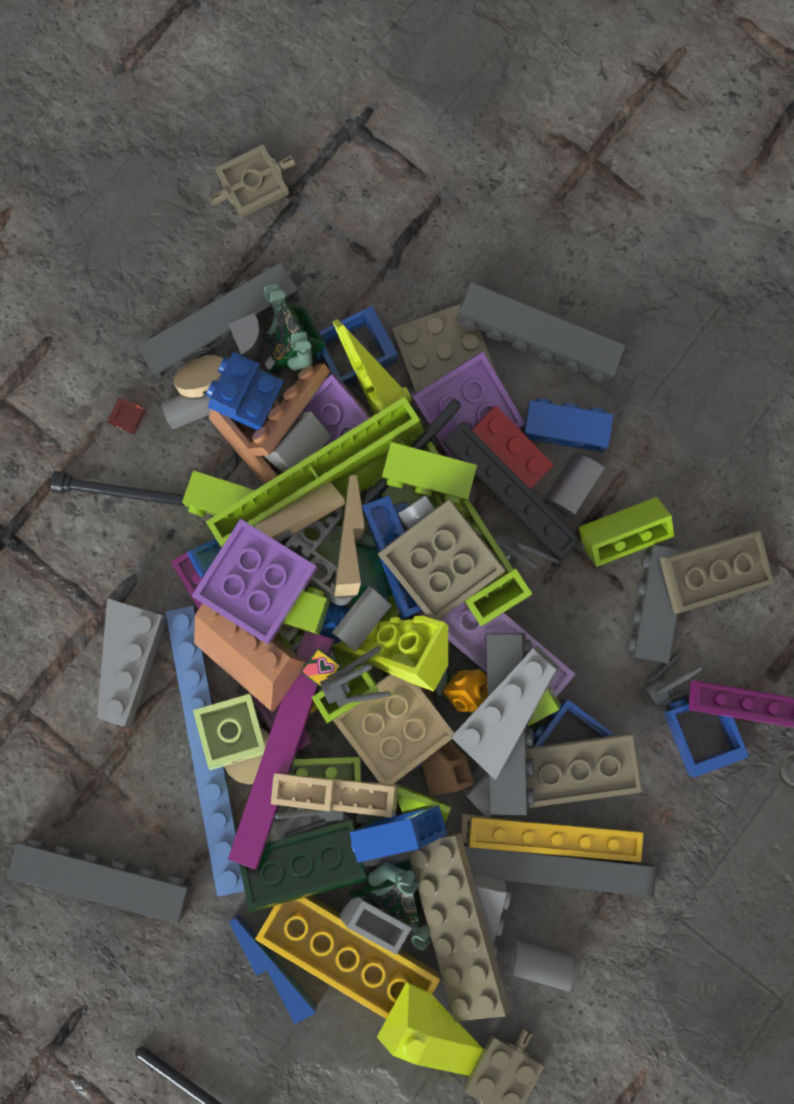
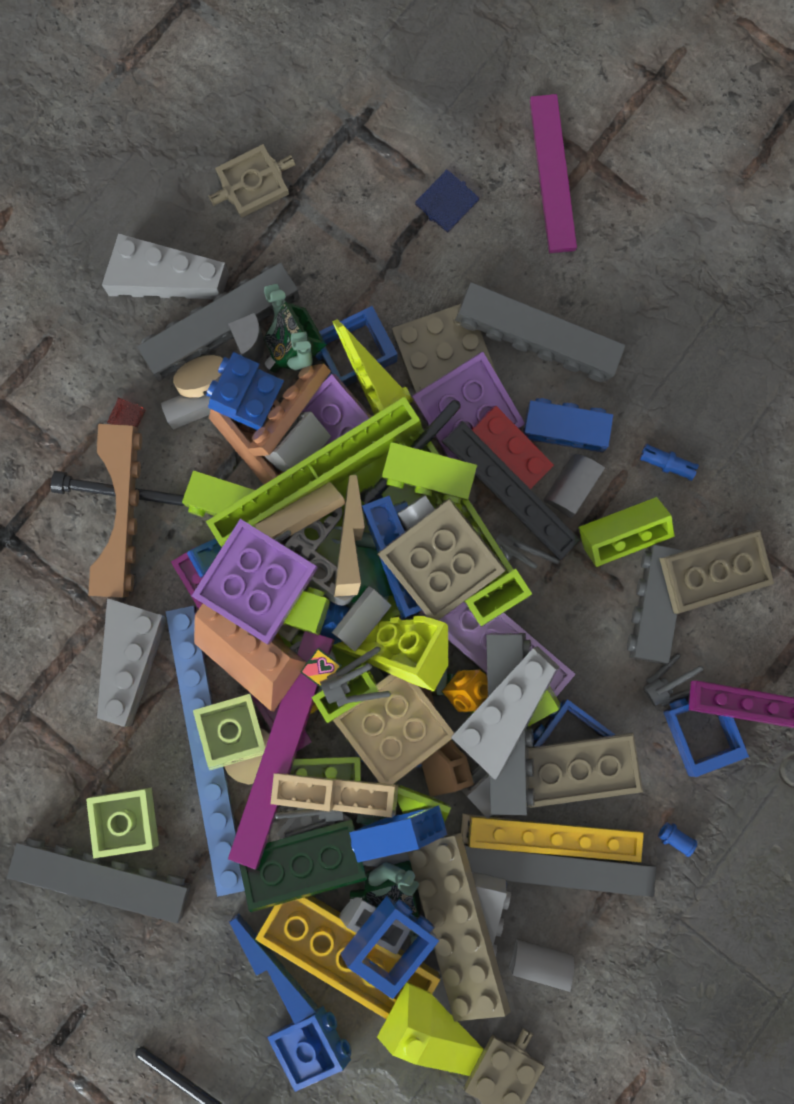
none -> yellowish green brick [86,787,159,858]
none -> medium nougat arch [88,424,142,598]
none -> light grey wedge [102,234,229,299]
none -> blue plate [267,1006,351,1092]
none -> blue window [340,896,439,999]
none -> clear blue piece [415,169,480,233]
none -> magenta tile [529,94,577,254]
none -> blue pin [639,444,699,481]
none -> blue pin [658,822,698,857]

